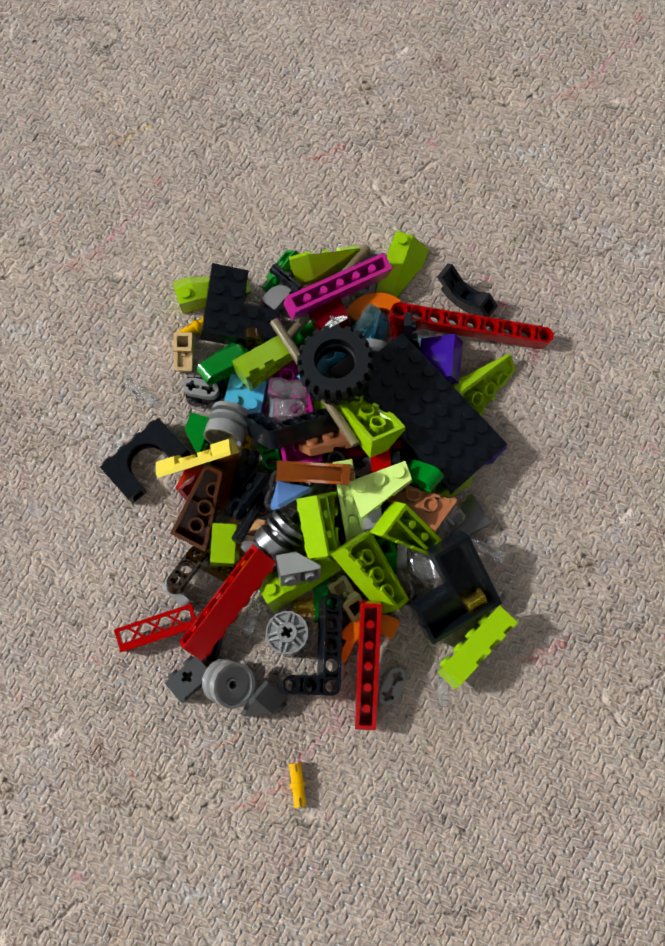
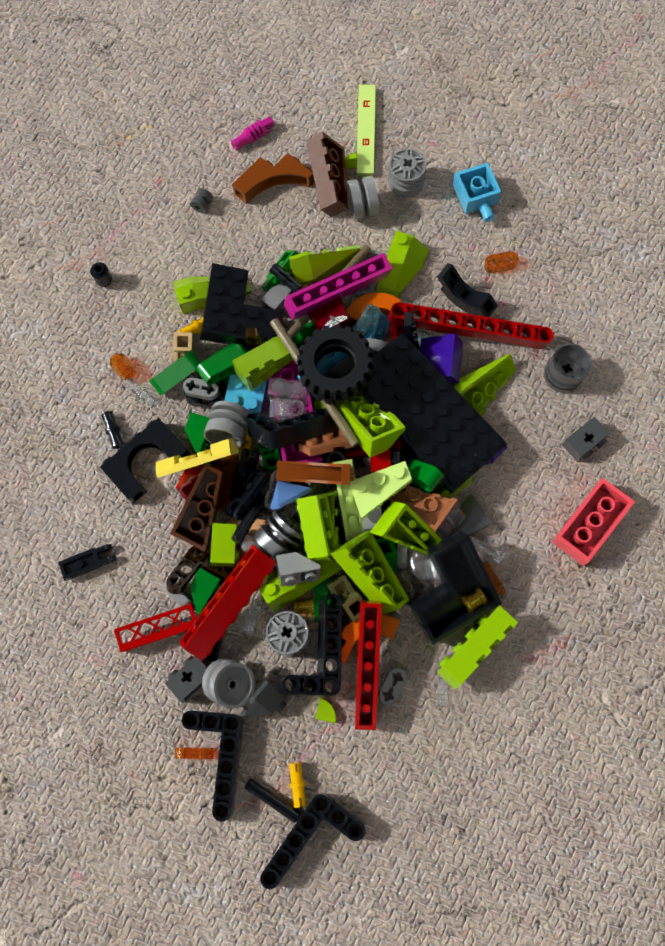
none -> black hinge [58,544,117,581]
none -> black brick [90,262,112,287]
none -> black pin [101,411,124,449]
none -> clear orange brick [109,353,137,381]
none -> green beam [149,350,201,396]
none -> clear orange beam [174,747,214,759]
none -> black beam [181,710,243,822]
none -> dark grey wheel [190,188,214,213]
none -> green slope [190,568,223,615]
none -> dark pink hinge [231,116,274,151]
none -> dark orange arch [232,153,314,204]
none -> black axle [245,779,300,823]
none -> black beam [260,793,365,889]
none -> reddish brown wedge [306,132,348,217]
none -> lime tile [315,698,336,723]
none -> lime tile [345,153,357,169]
none -> light grey wheel [347,176,379,221]
none -> yellowish green tile [356,85,376,177]
none -> light grey wheel [388,148,426,198]
none -> medium azure brick [453,163,501,222]
none -> clear orange beam [483,561,506,597]
none -> clear orange beam [484,251,519,273]
none -> flat silver wheel [544,343,592,393]
none -> coral brick [551,478,635,566]
none -> dark grey brick [562,416,610,462]

